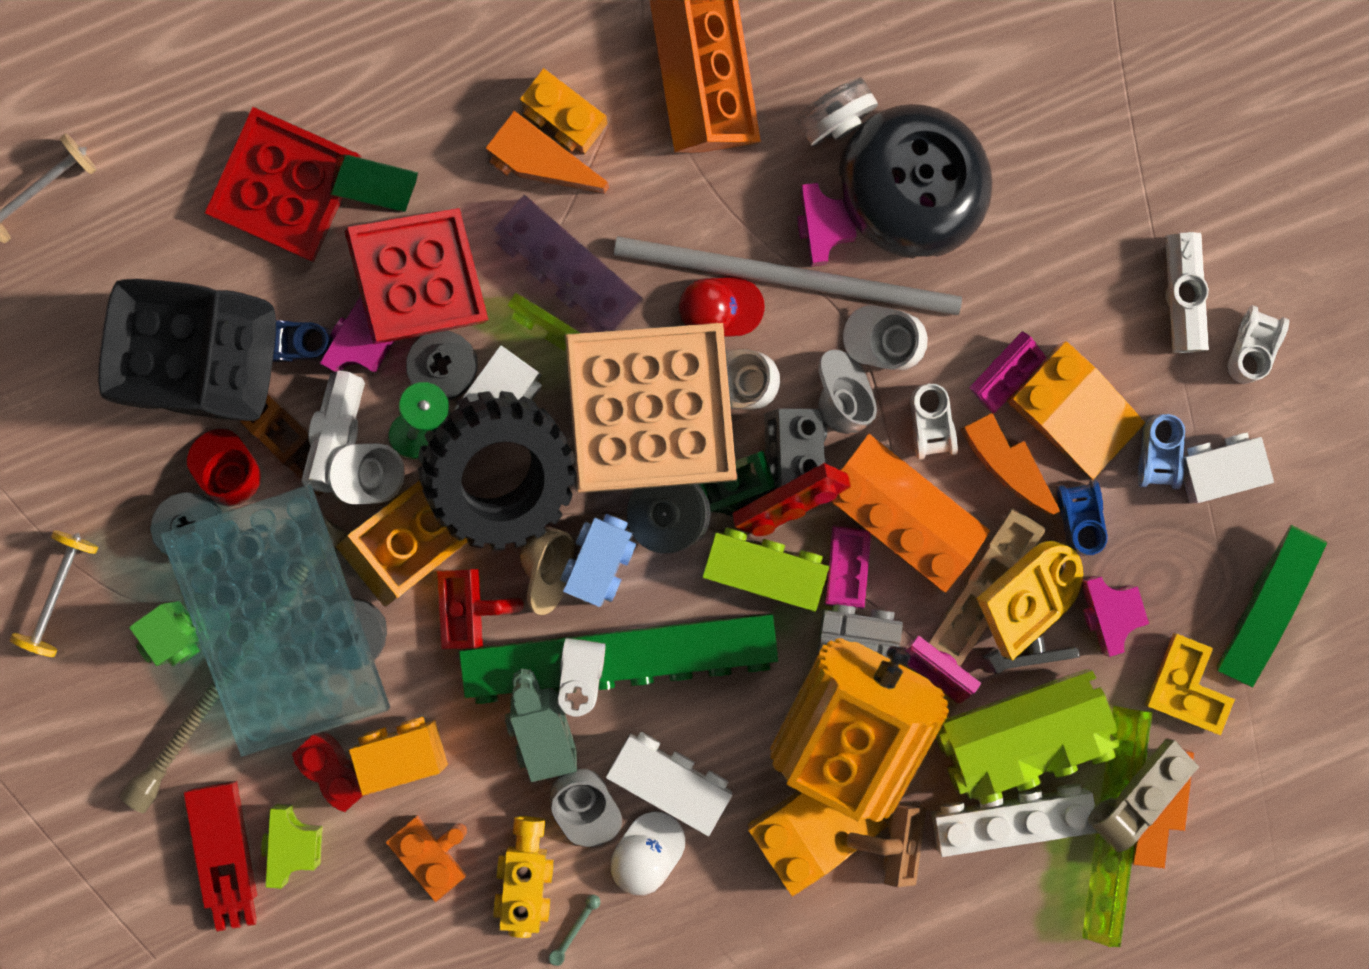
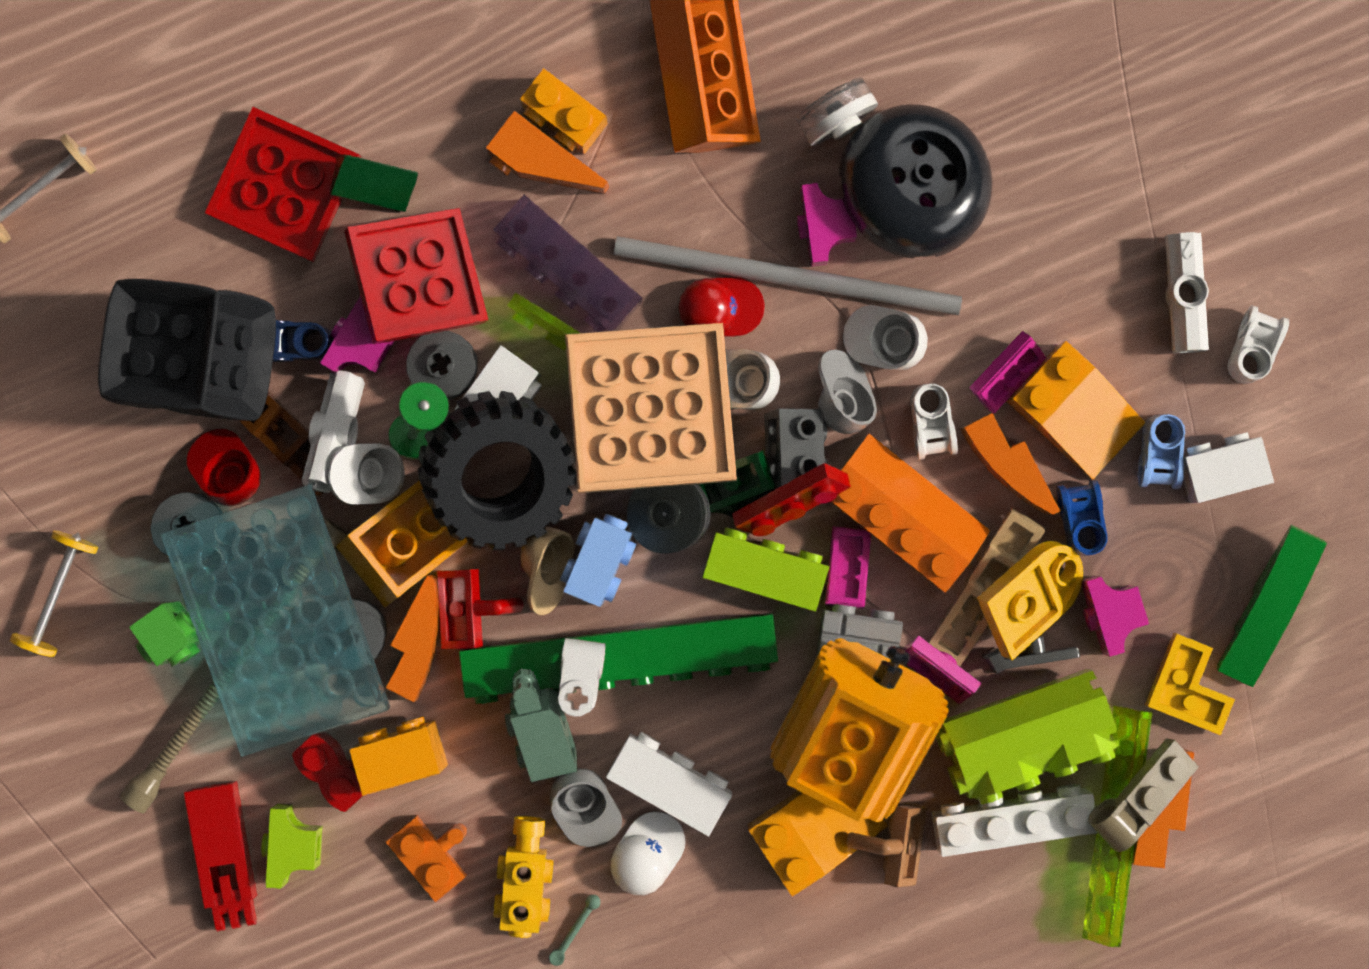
none -> orange slope [386,575,440,702]

